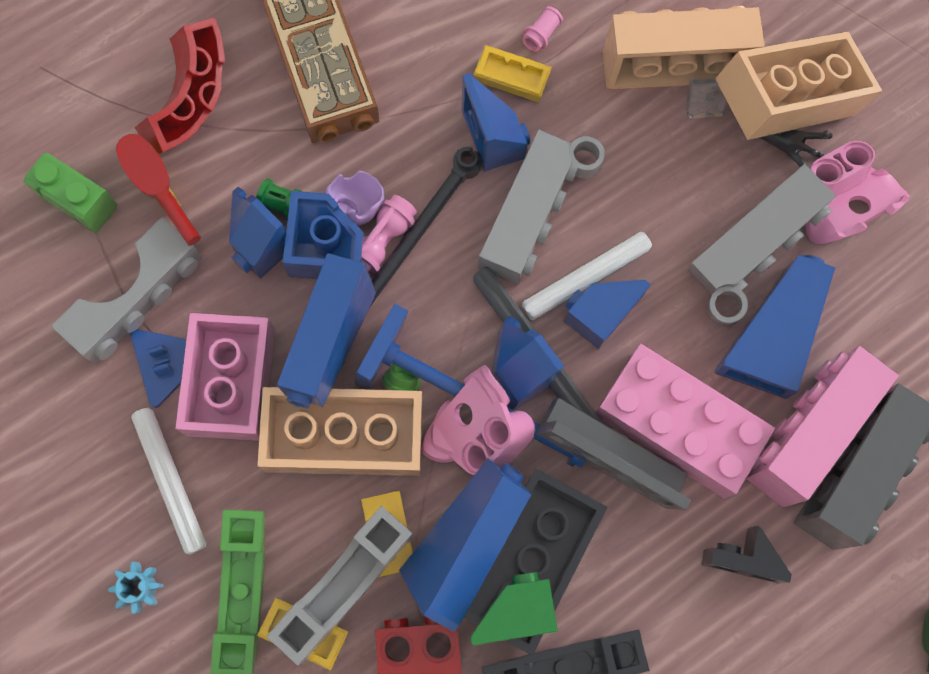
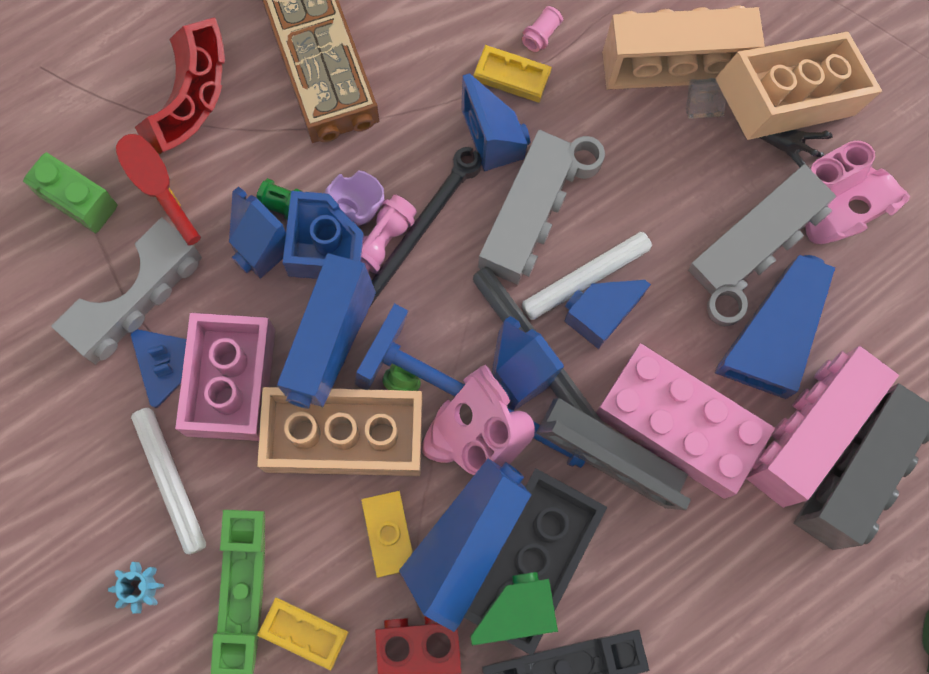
light grey arch [266,506,414,666] -> none
black slope [701,526,792,584] -> none

